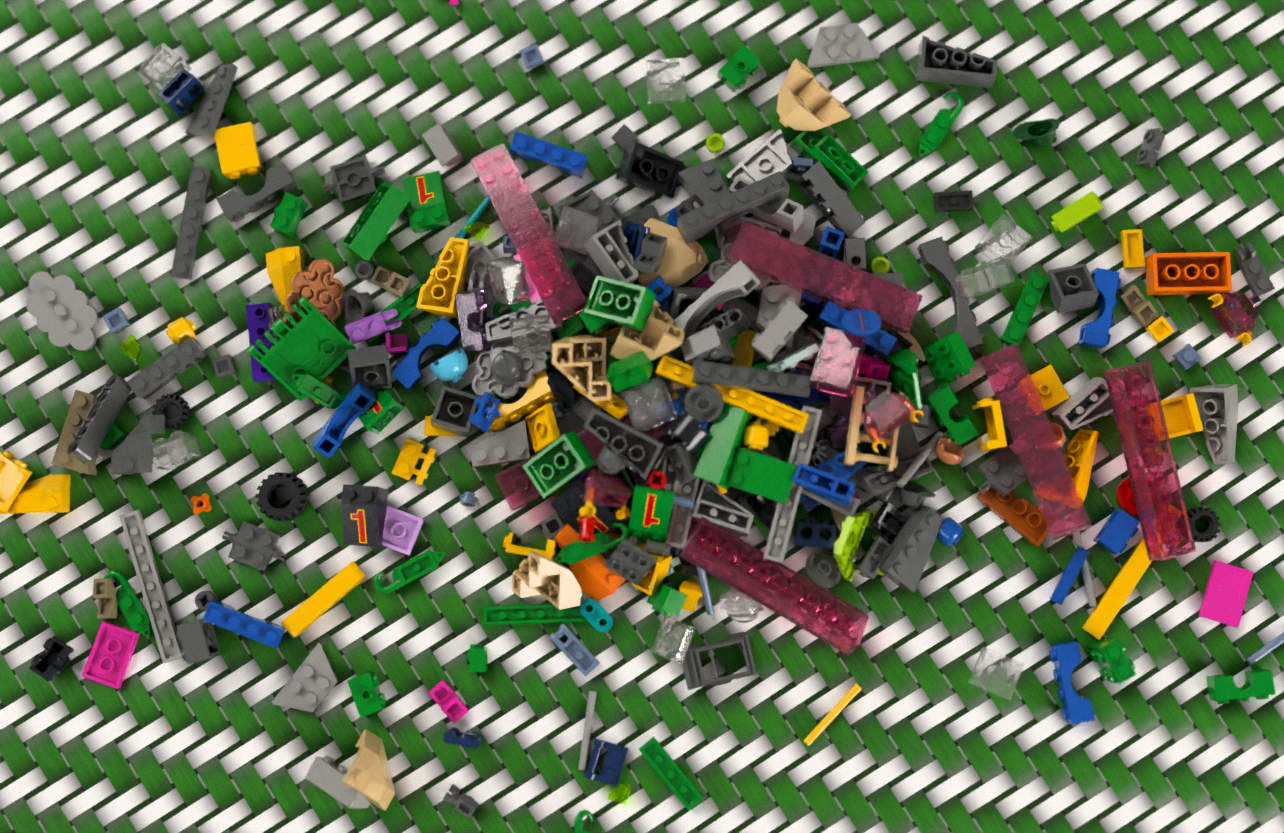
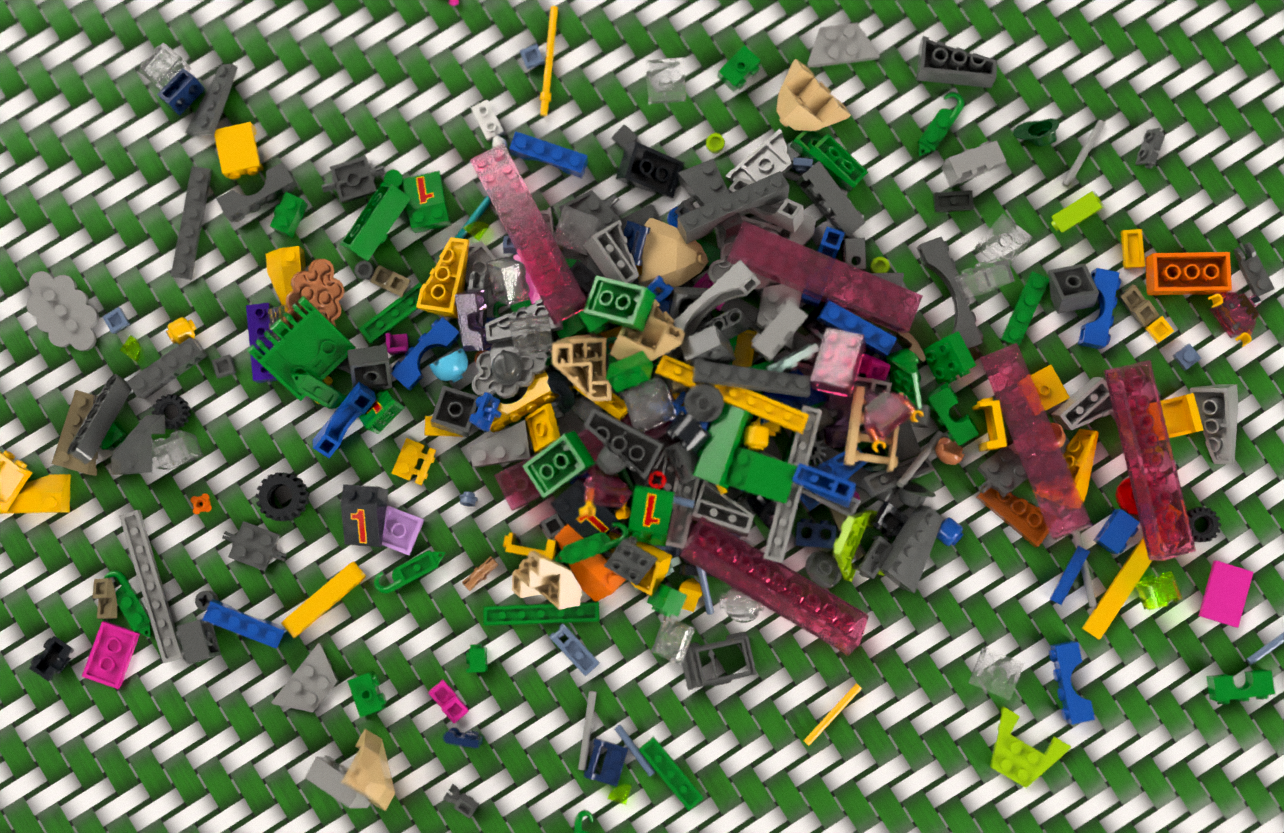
dark grey piece [345,289,373,325] -> none
medium lavender hinge [345,309,402,344] -> none
light grey hinge [422,123,463,167] -> none
red bush [578,518,596,542] -> none
teal plate [580,598,613,632] -> none
dark grey brick [633,233,667,273] -> none
dark grey pin [645,539,671,557] -> none
blue piece [841,309,881,336] -> none
green brick [1088,637,1137,684] -> none
none -> green tile [384,170,403,189]
none -> medium nougat pin [462,556,499,591]
none -> white plate [471,99,507,152]
none -> yellow bar [540,6,558,116]
none -> sand blue bar [614,725,655,777]
none -> light grey wedge [941,141,1006,188]
none -> lime wing [990,707,1071,788]
none -> light grey bar [1062,120,1105,188]
none -> clear neon green brick [1136,571,1183,610]

